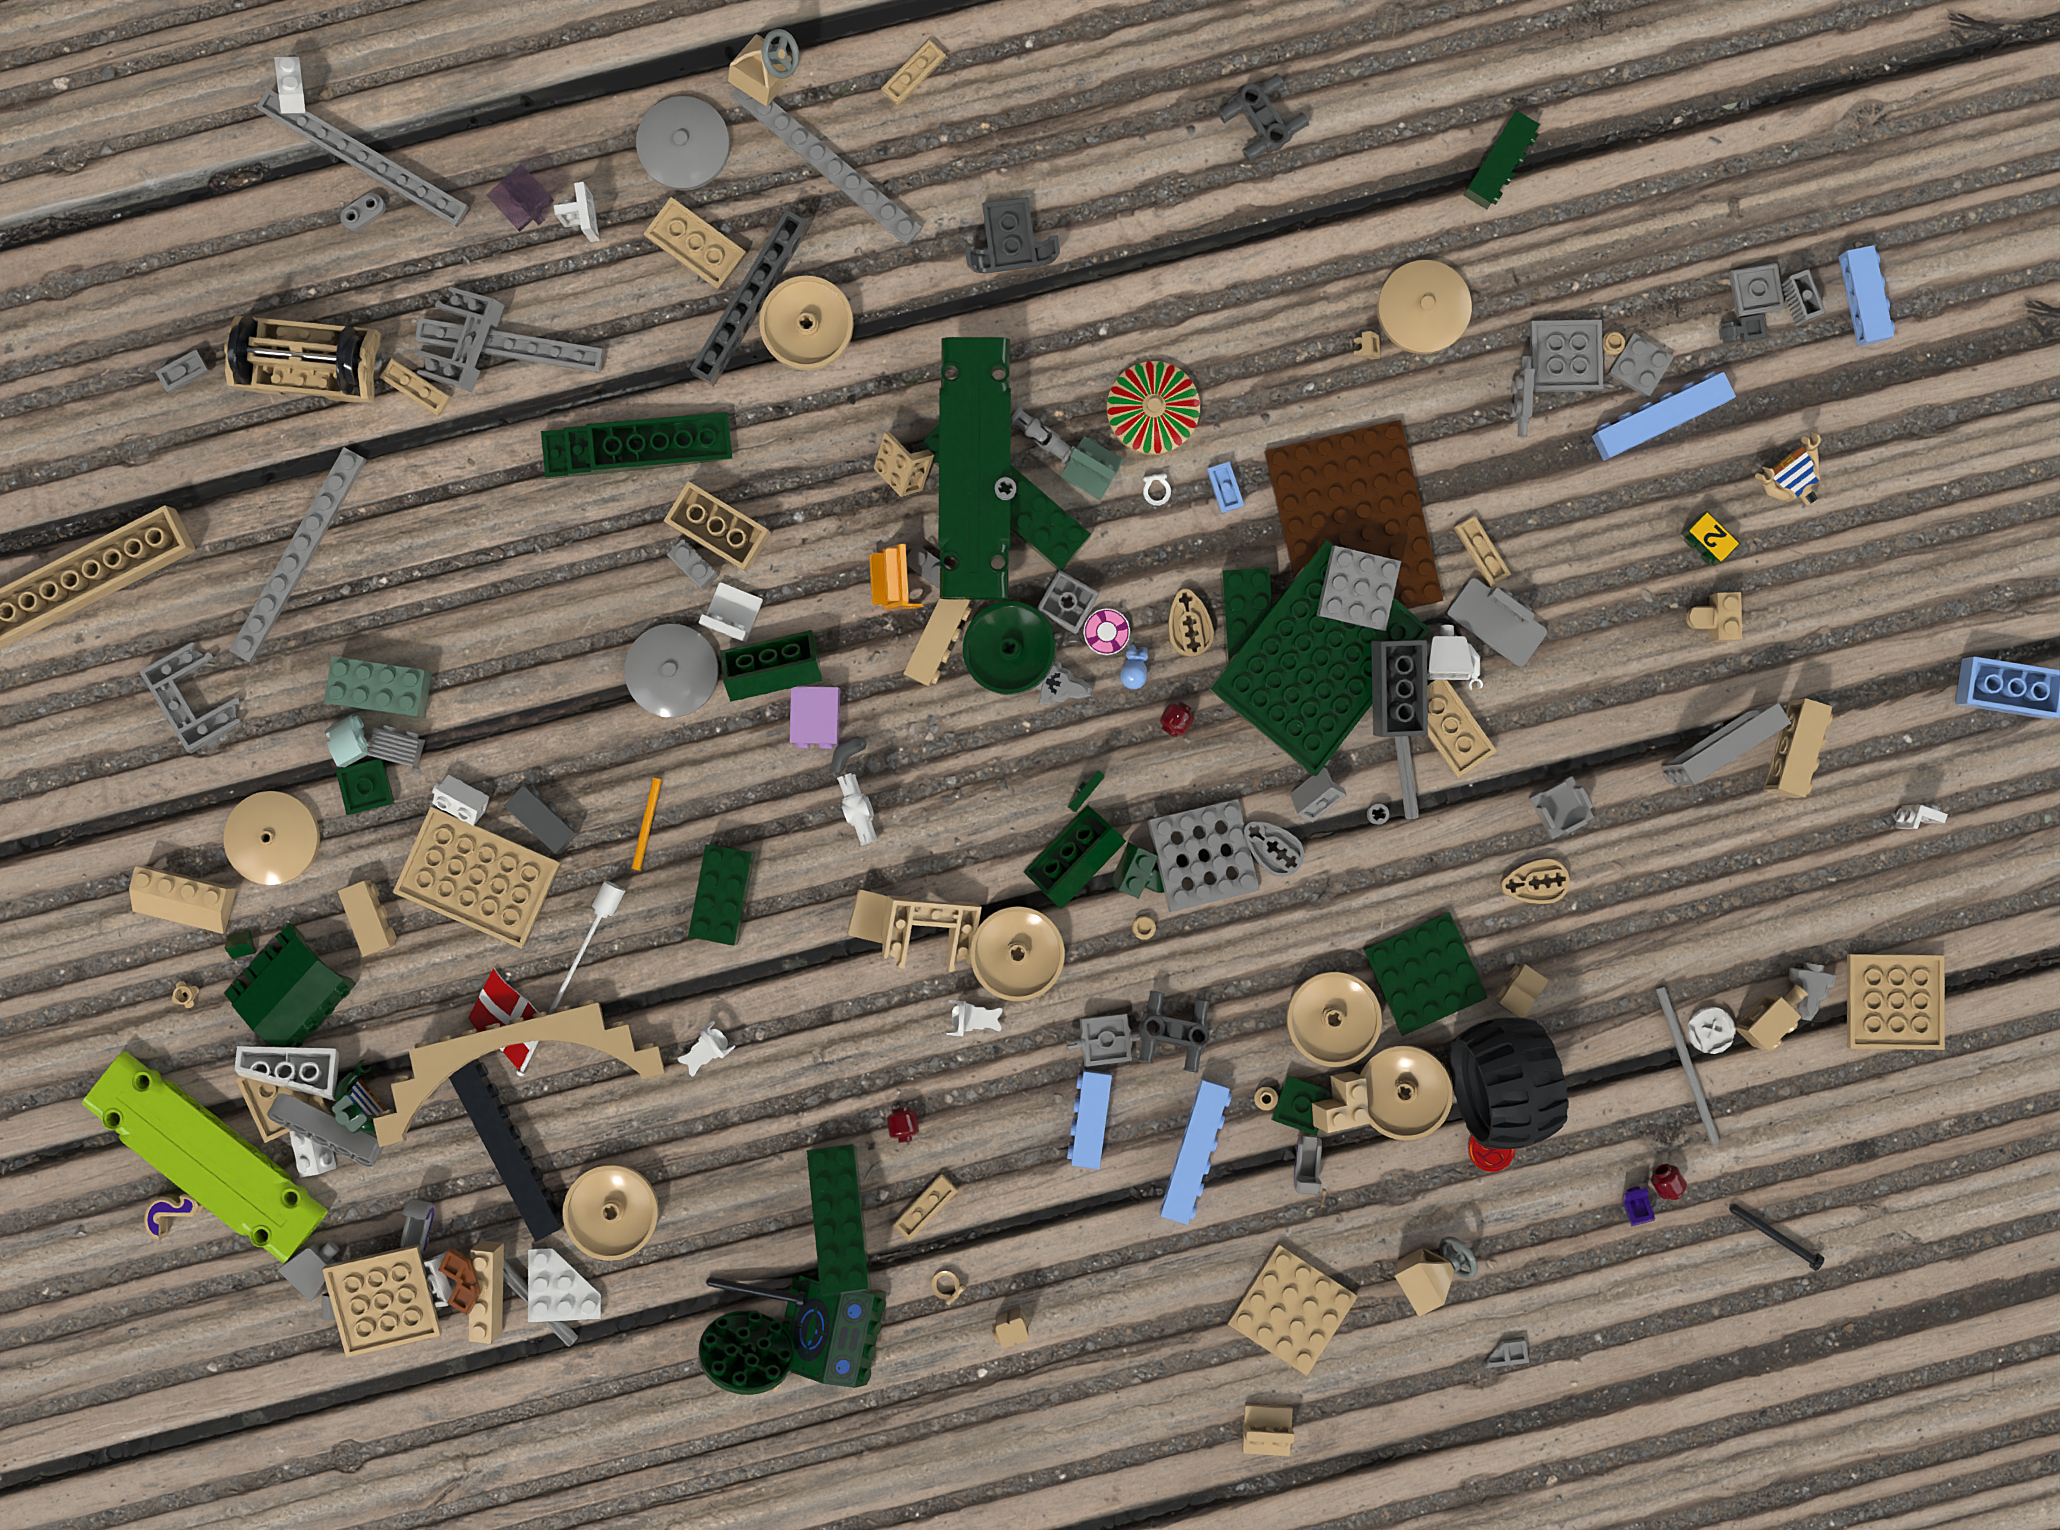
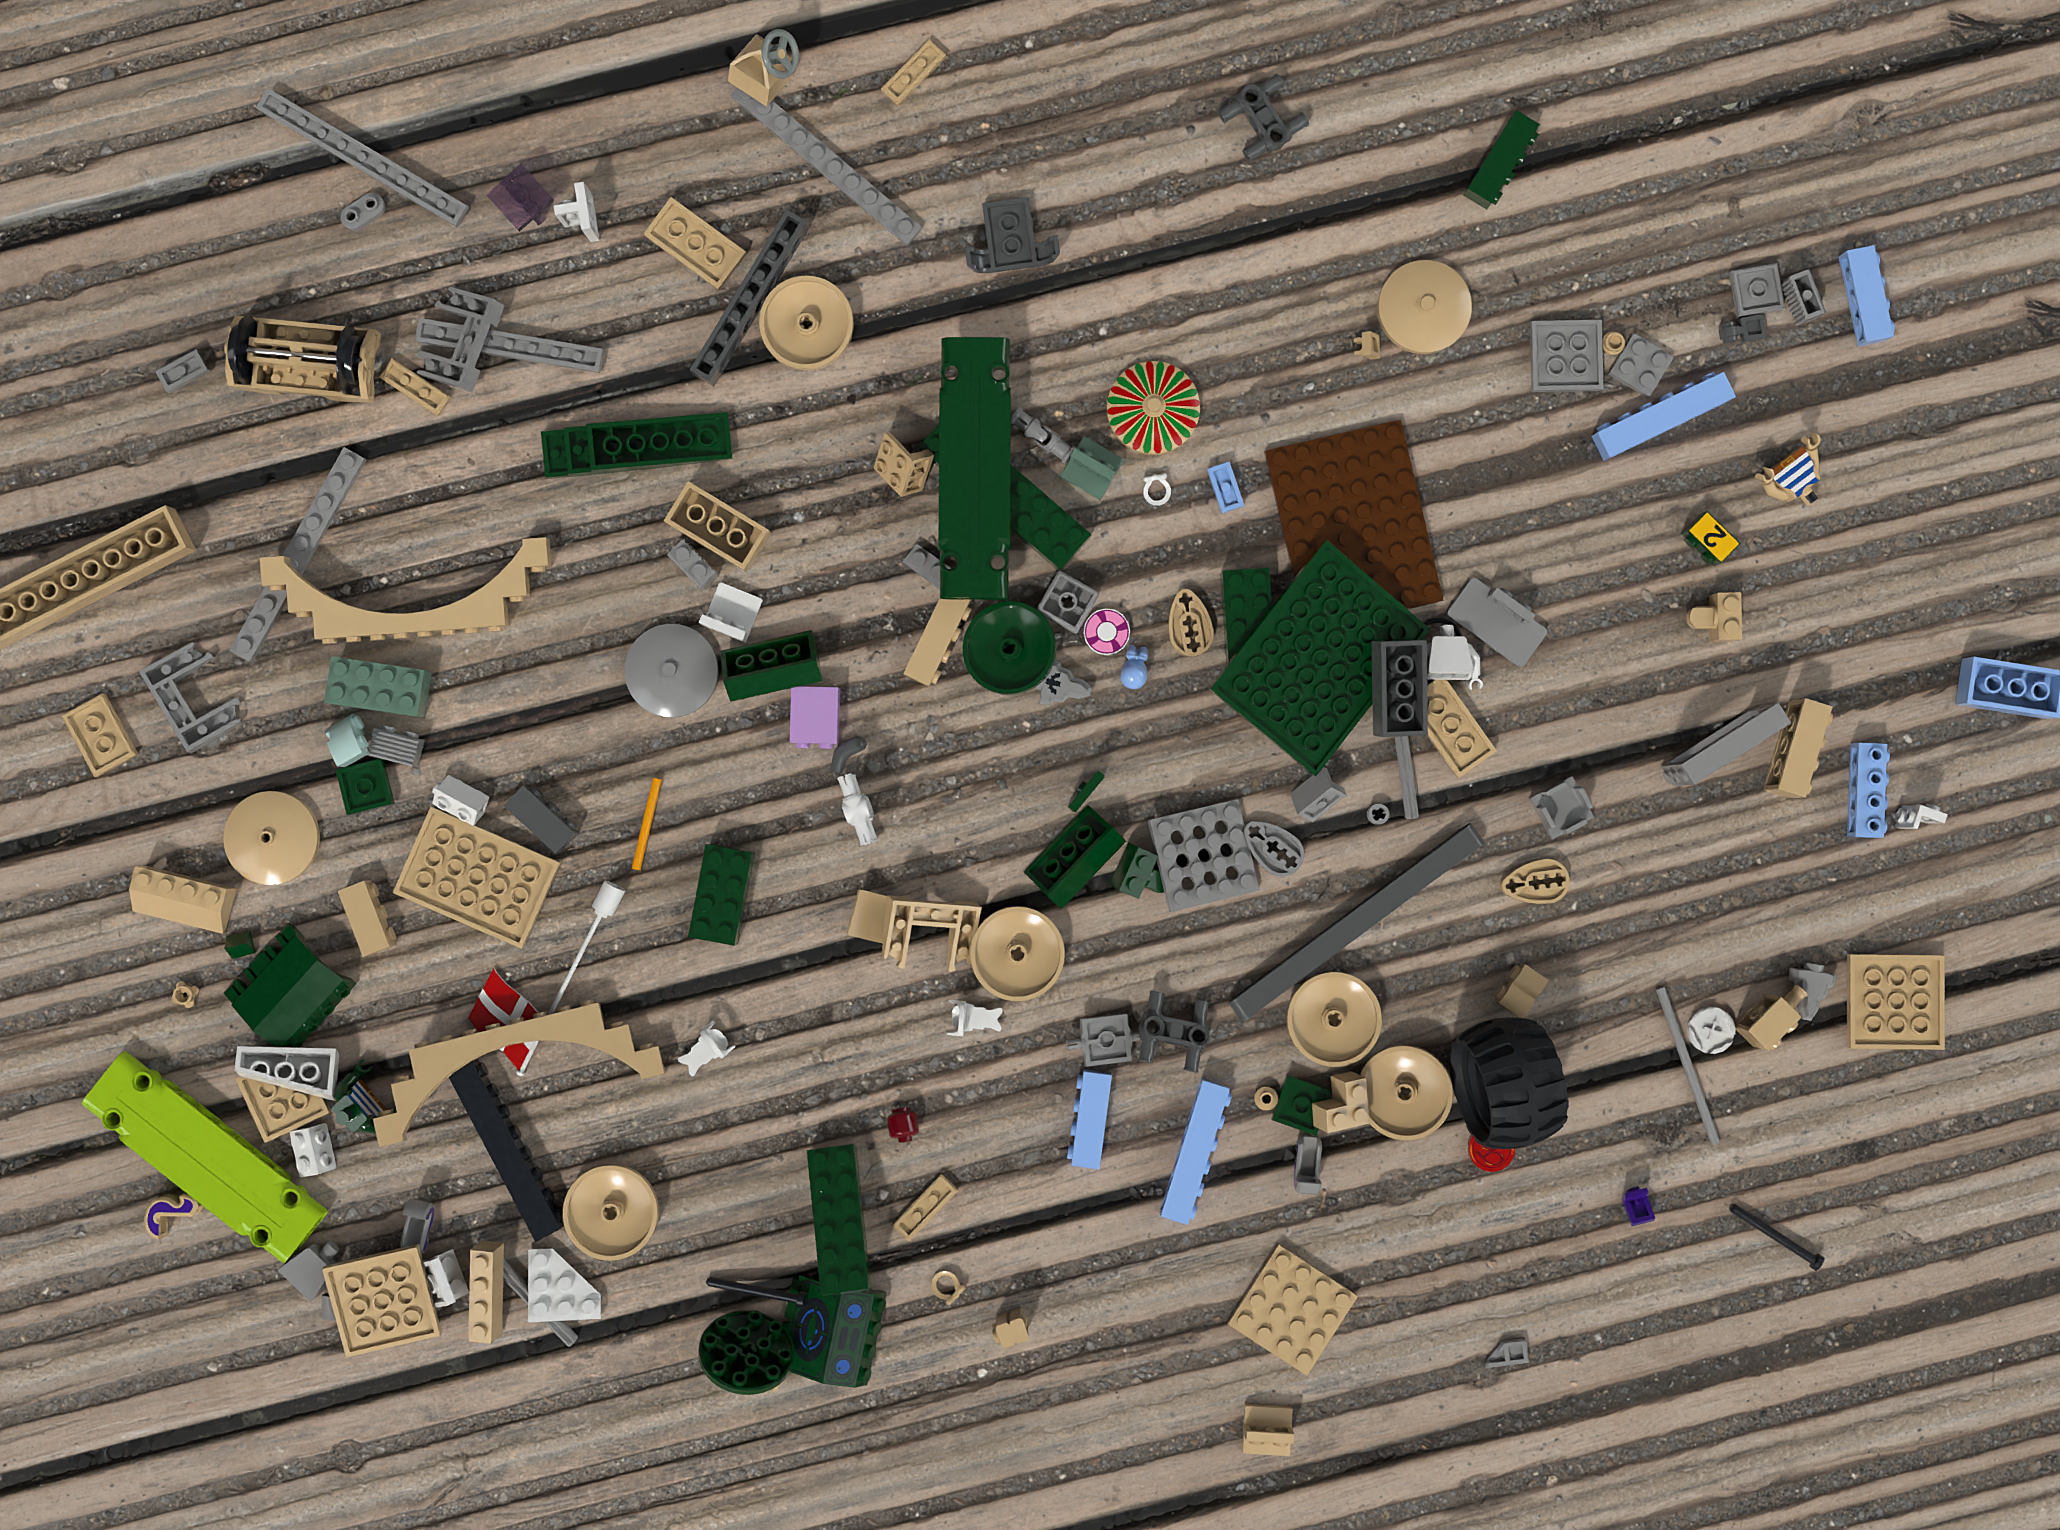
light grey beam [267,1093,384,1167] -> none
white brick [274,57,305,113] -> none
dark orange tile [438,1248,481,1315] -> none
light grey dish [636,96,730,191] -> none
light orange piece [869,544,924,610] -> none
light grey bush [995,477,1016,500] -> none
tan tile [1132,916,1156,939] -> none
dark red head [1159,701,1194,738] -> none
light grey plate [1316,546,1401,631] -> none
dark green plate [1363,912,1488,1036] -> none
tan piece [1394,1237,1478,1317] -> none
tan tile [1454,515,1511,587] -> none
light grey plate [1509,356,1535,437] -> none
dark red head [1651,1164,1687,1200] -> none
none -> tan tile [61,693,139,777]
none -> tan arch [260,537,552,644]
none -> dark grey beam [1228,823,1484,1022]
none -> light blue brick [1847,743,1890,838]

